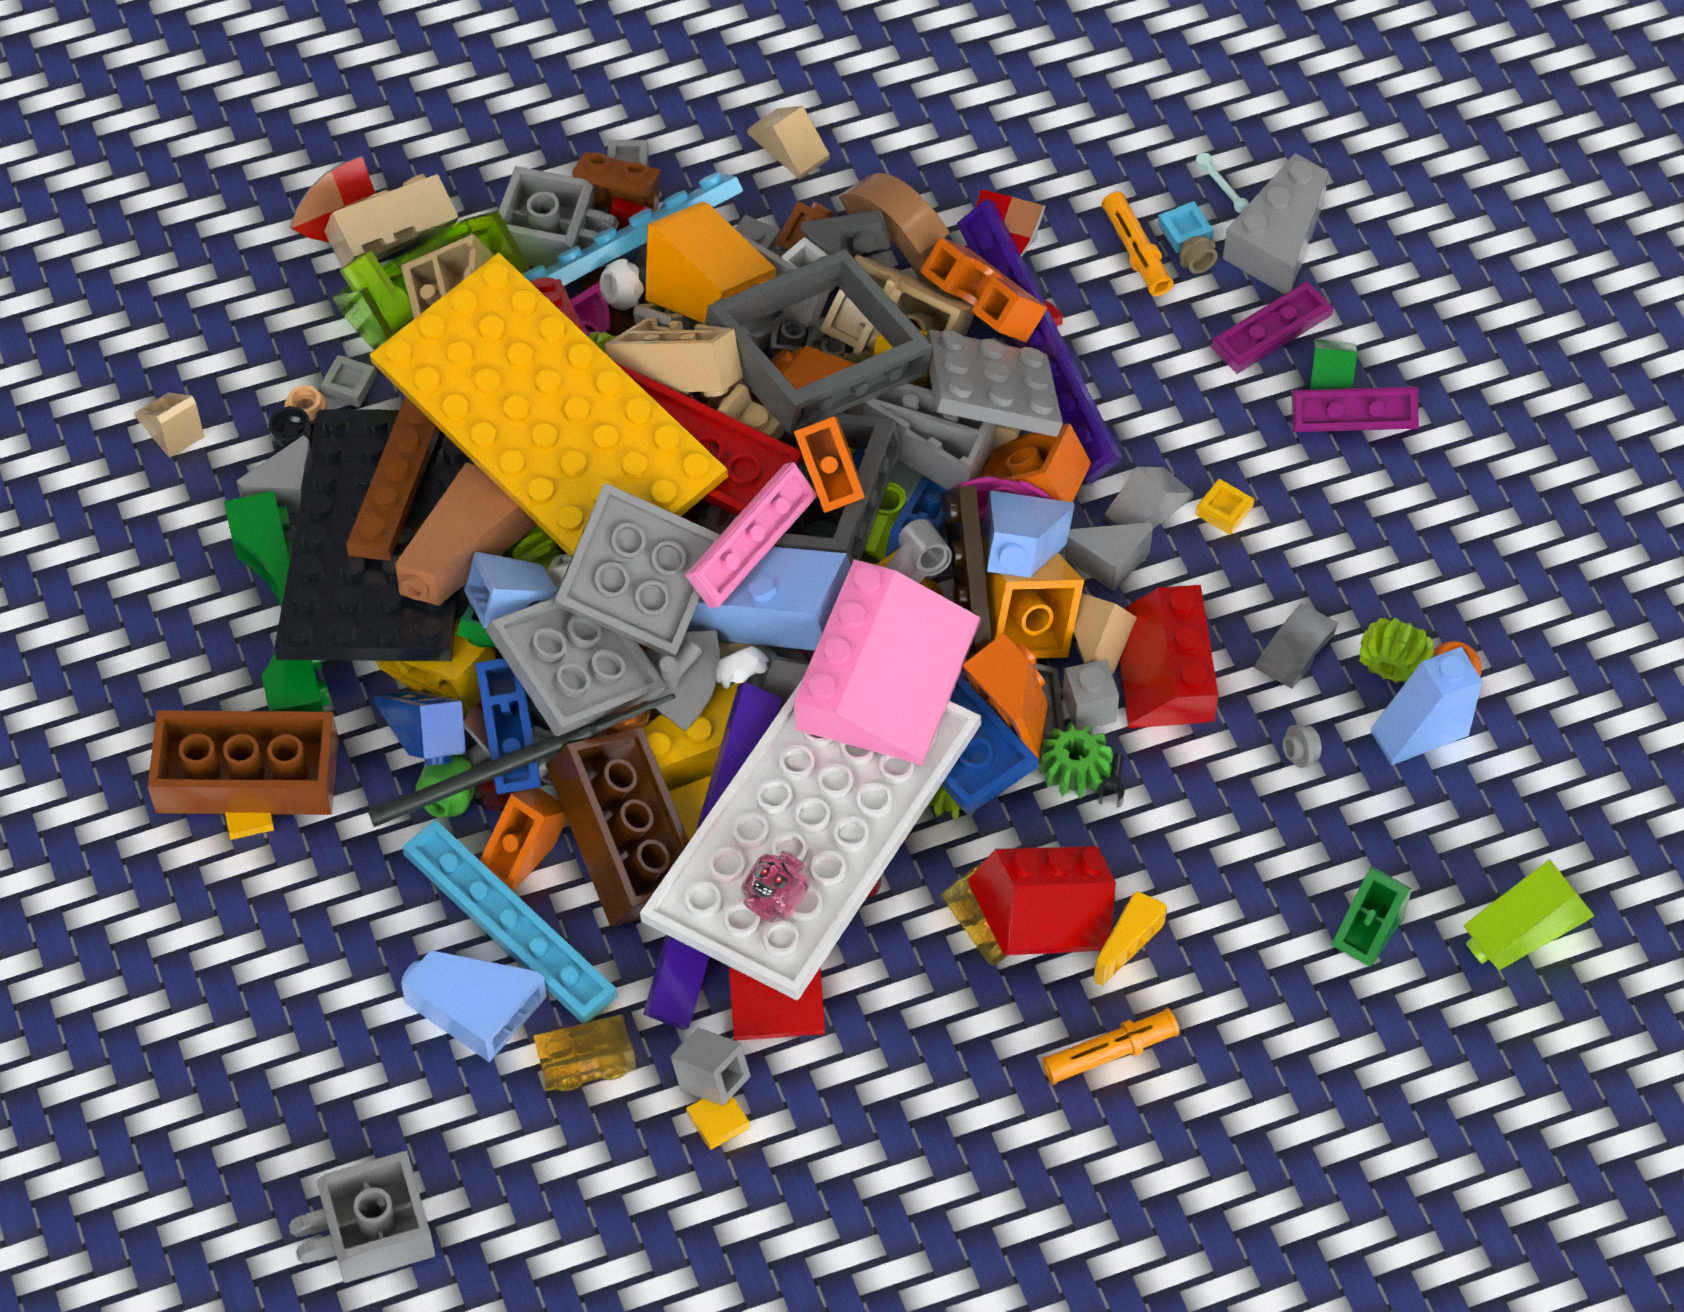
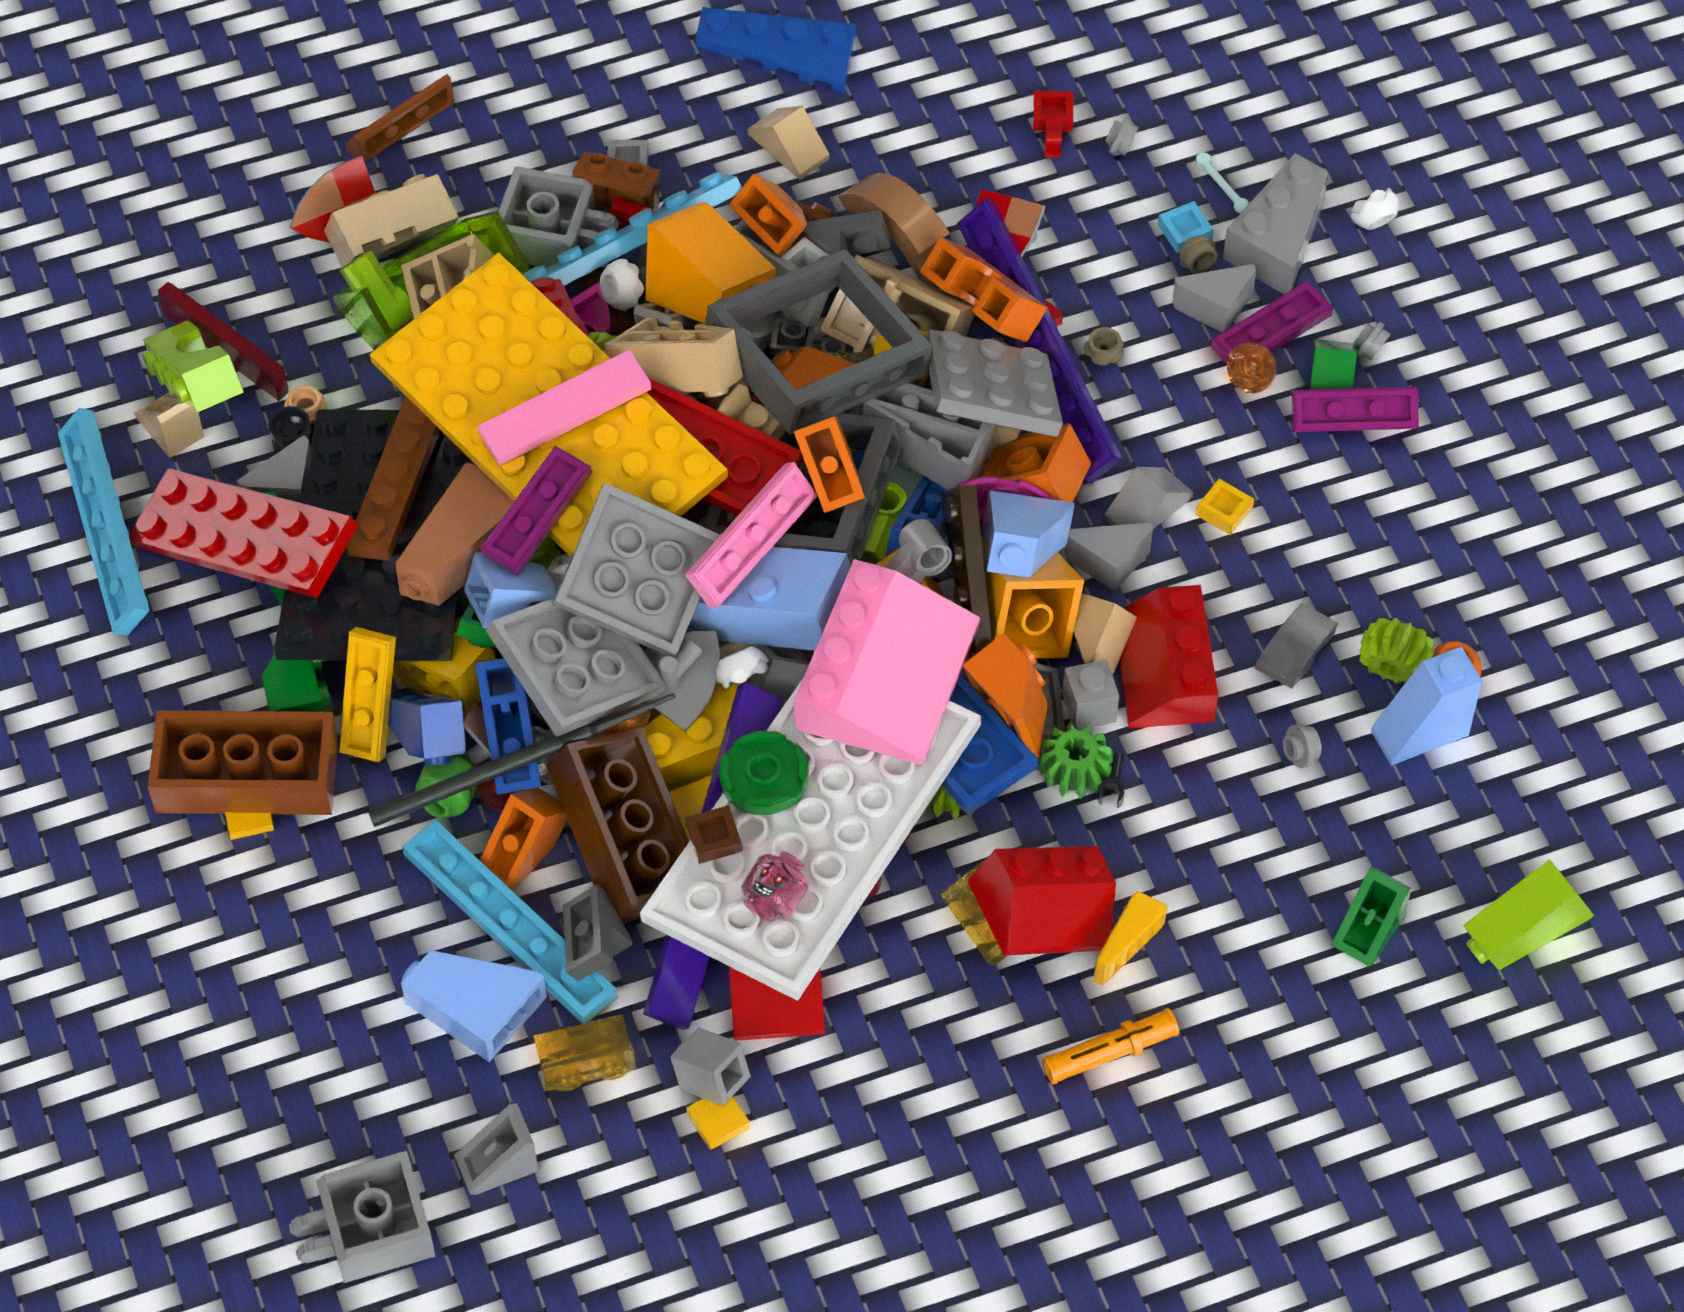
light grey plate [320,355,377,408] -> none
light orange pin [1101,191,1174,296] -> none
none -> medium azure plate [58,408,149,636]
none -> plate [129,468,359,598]
none -> lime arch [142,320,244,412]
none -> dark red tile [157,282,289,401]
none -> yellow tile [339,627,396,763]
none -> dark orange slope [345,74,454,163]
none -> light grey slope [454,1103,538,1195]
none -> bright pink tile [477,349,651,466]
none -> magenta tile [480,446,593,575]
none -> dark grey slope [563,884,632,982]
none -> reddish brown plate [685,805,743,864]
none -> blue wing [696,7,856,94]
none -> green tile [719,731,809,815]
none -> orange slope [728,174,807,257]
none -> red plate [1033,91,1074,158]
none -> dark tan plate [1084,327,1124,366]
none -> light grey plate [1105,116,1139,156]
none -> light grey slope [1172,264,1256,333]
none -> clear orange plate [1227,342,1277,394]
none -> white plate [1351,188,1399,230]
none -> light grey plate [1354,322,1391,361]

